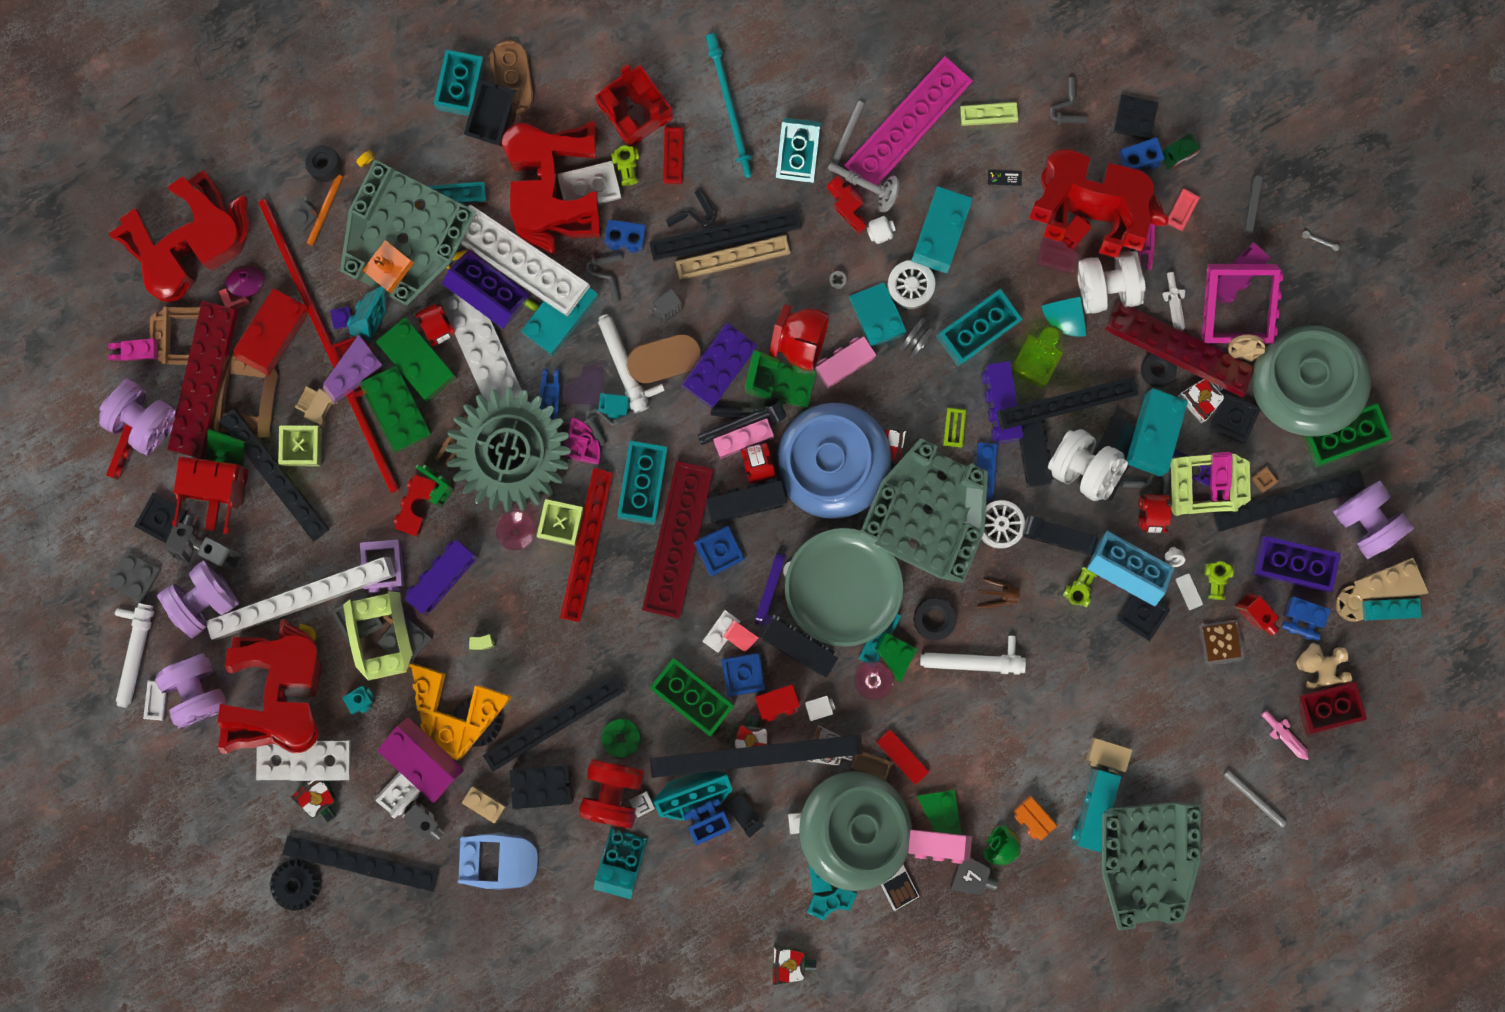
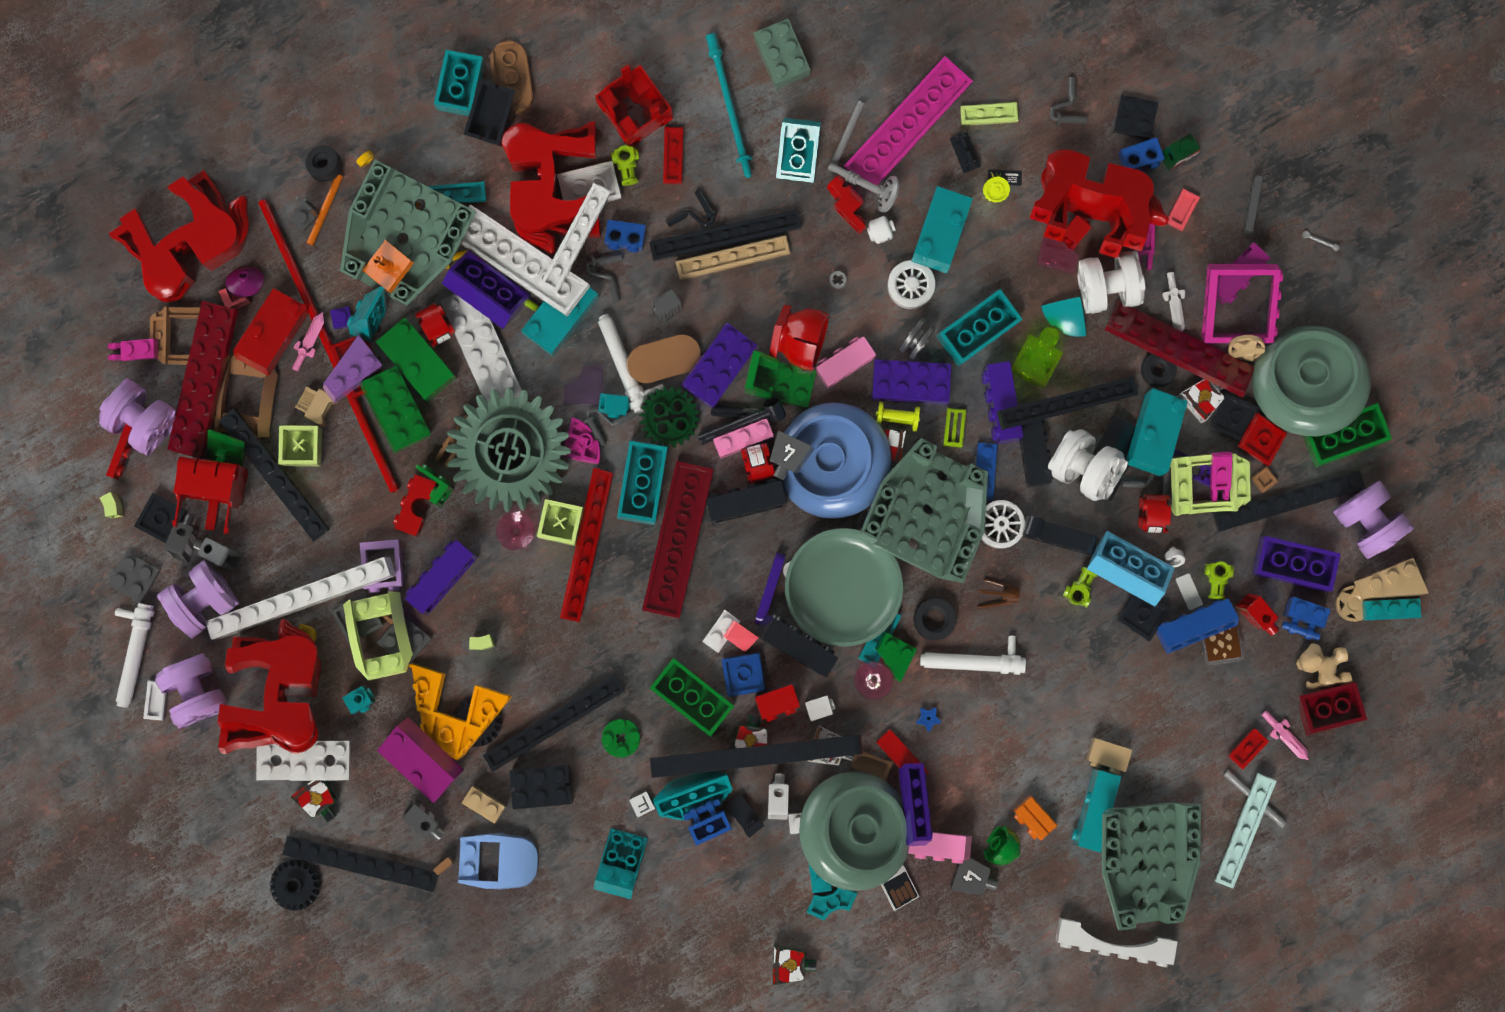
white bracket [374,772,420,818] -> none
blue hinge [540,369,560,420] -> none
red wheel [579,759,644,829] -> none
blue plate [693,525,745,577] -> none
teal slope [849,283,906,348] -> none
green wing [916,790,962,835] -> none
none -> yellowish green piece [100,492,124,518]
none -> bright pink sword [292,312,324,372]
none -> medium nougat tile [433,856,454,875]
none -> white tile [540,183,611,294]
none -> dark green gear [638,386,700,448]
none -> sand green brick [753,19,810,90]
none -> white torso [768,774,789,820]
none -> dark grey torso [770,431,815,480]
none -> dark purple brick [871,359,951,405]
none -> neon yellow hose [876,401,920,432]
none -> dark purple brick [899,763,933,846]
none -> blue plate [916,707,941,732]
none -> black hinge [950,132,981,174]
none -> neon yellow hose [983,177,1010,203]
none -> white arch [1055,917,1177,967]
none -> blue brick [1157,599,1239,654]
none -> light aqua tile [1214,773,1277,889]
none -> red plate [1228,728,1269,770]
none -> red tile [1238,413,1287,466]

